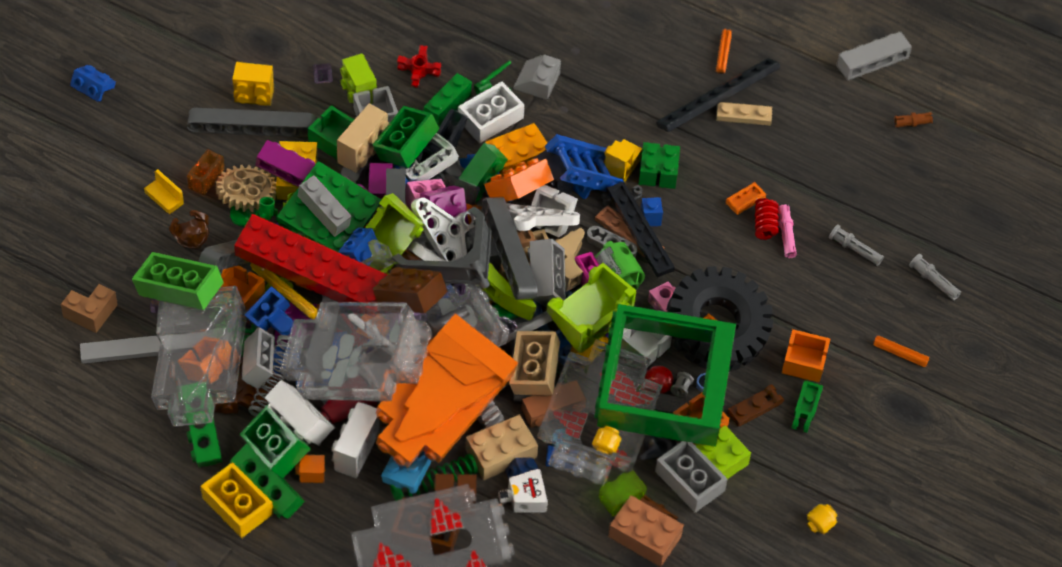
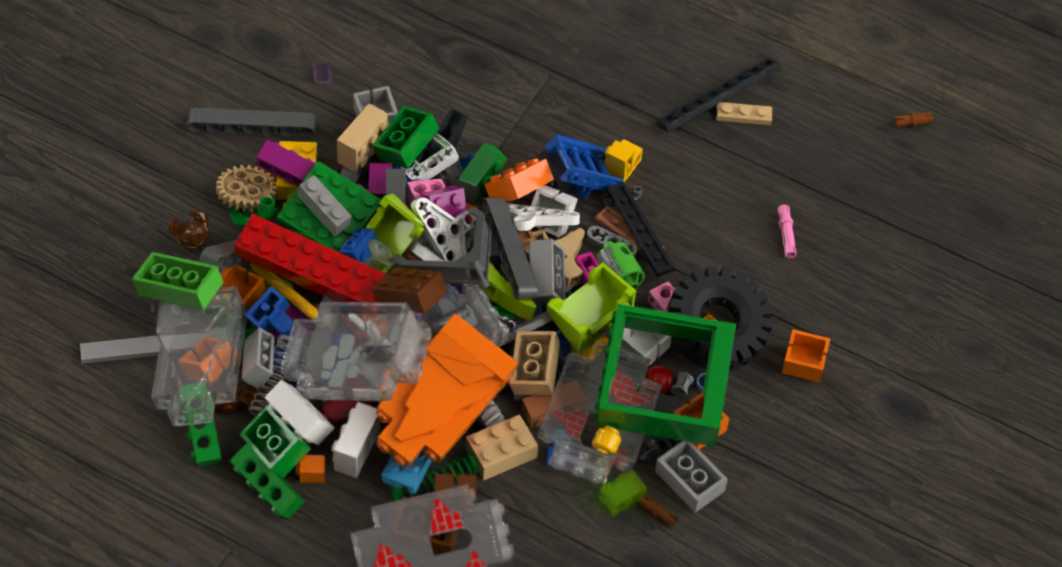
medium nougat brick [61,284,118,333] -> none
blue bracket [70,65,116,102] -> none
yellow panel [144,169,184,215] -> none
clear orange brick [187,149,225,196] -> none
yellow brick [201,462,273,538] -> none
yellow piece [233,62,274,106] -> none
green piece [308,105,354,160] -> none
lime brick [340,53,376,104] -> none
red pin [397,45,441,88] -> none
green brick [424,73,472,127] -> none
white brick [458,82,524,143] -> none
green plant [473,61,511,95] -> none
light orange brick [485,123,547,175] -> none
white torso [498,469,548,512] -> none
dark blue bracket [505,458,539,479] -> none
light grey slope [514,55,561,100] -> none
nougat brick [608,495,684,567] -> none
green piece [639,142,680,189] -> none
blue brick [641,197,663,226] -> none
lime brick [695,425,751,479] -> none
orange axle [716,29,732,74] -> none
orange plate [725,182,766,215] -> none
reddish brown plate [727,384,784,427] -> none
red piece [755,198,779,240] -> none
green hinge [792,380,823,433] -> none
yellow head [807,504,837,534] -> none
light grey pin [829,224,884,266] -> none
light grey brick [837,32,912,80] -> none
orange axle [873,336,929,367] -> none
light grey pin [909,254,961,301] -> none

